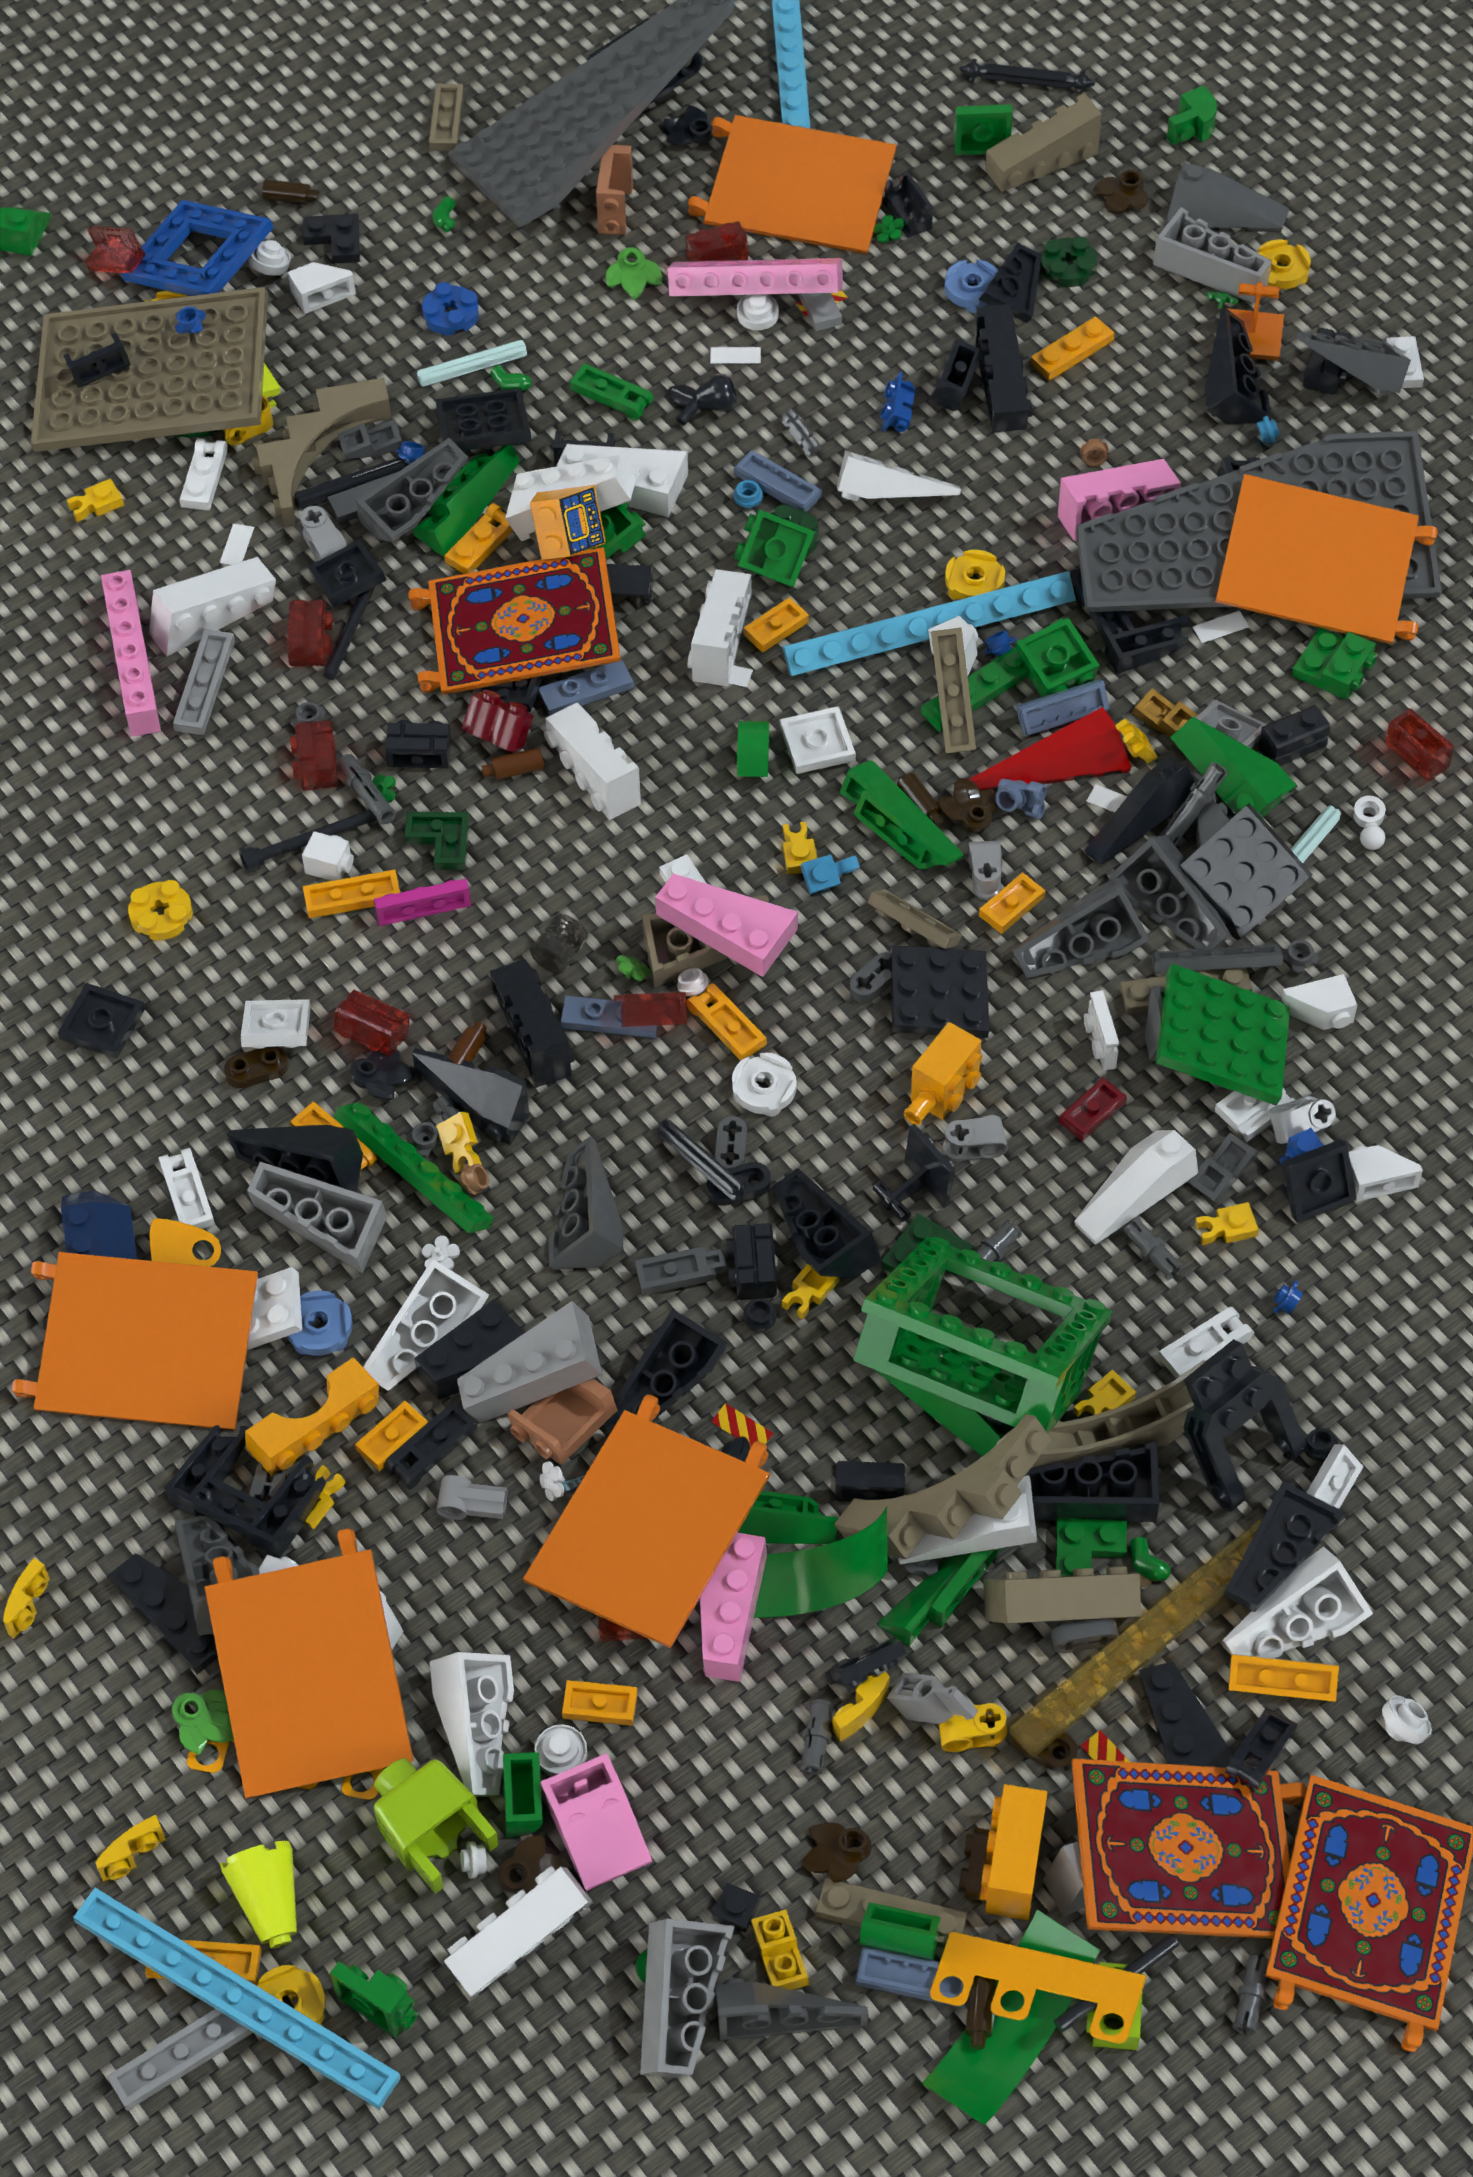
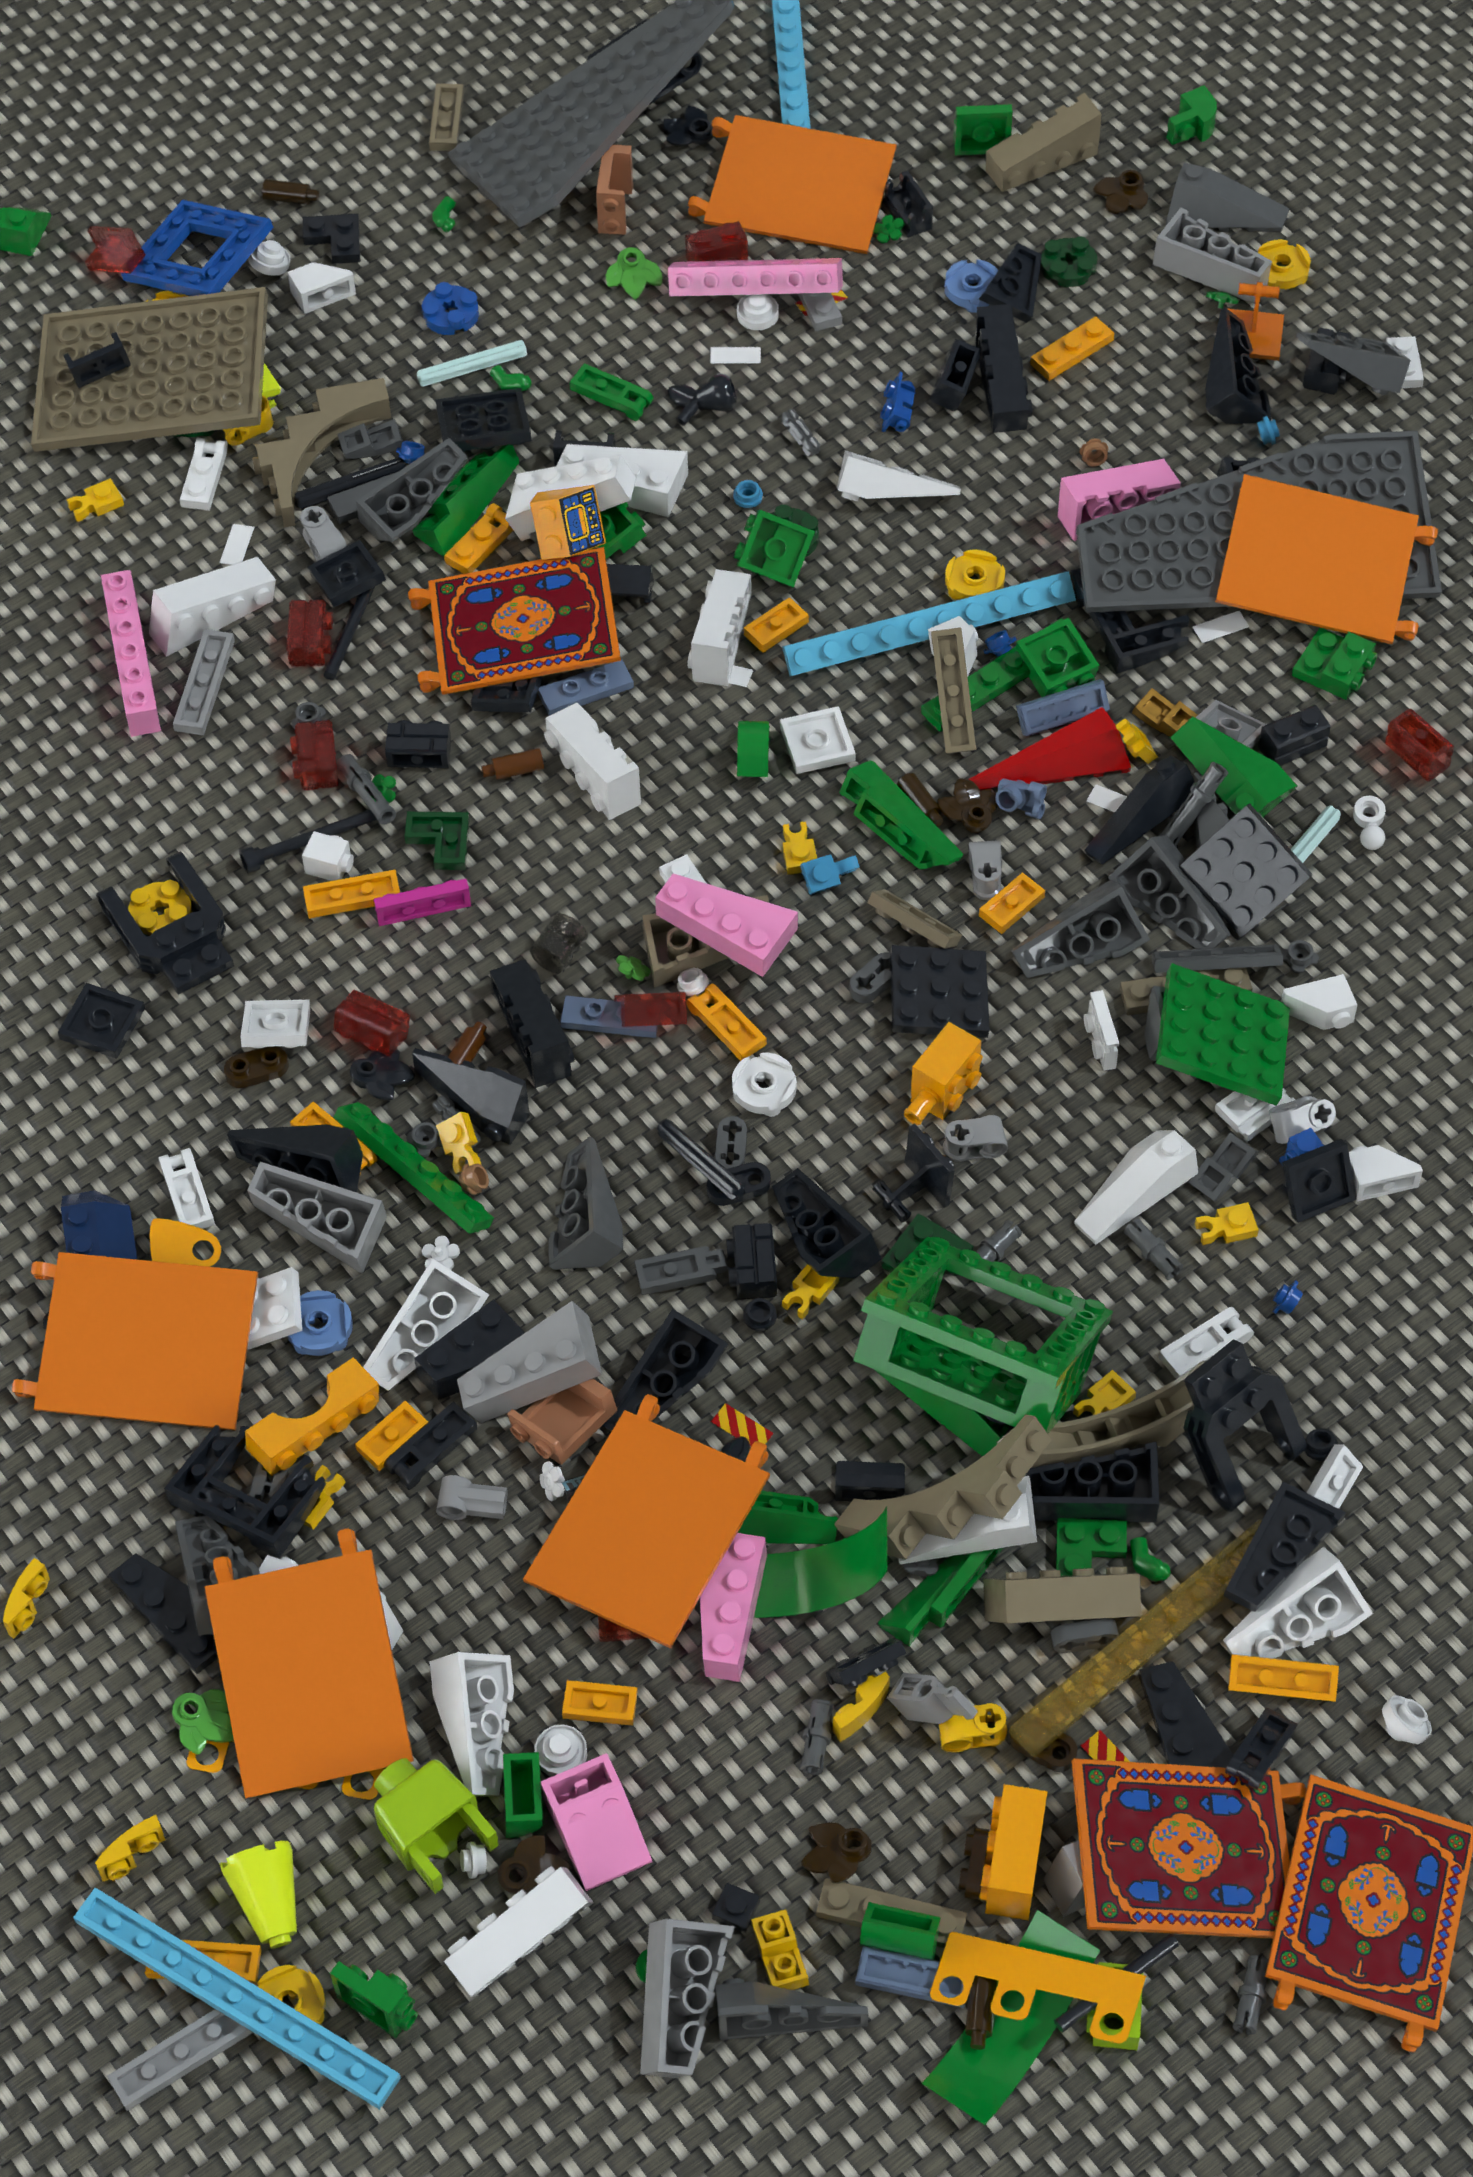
blue plate [175,306,206,334] -> none
dark red brick [461,690,534,752] -> none
sand blue plate [734,450,822,512] -> none
black wheel [959,58,1095,94] -> none
dark red plate [1058,1077,1127,1142] -> none
none -> black plate [96,851,234,995]

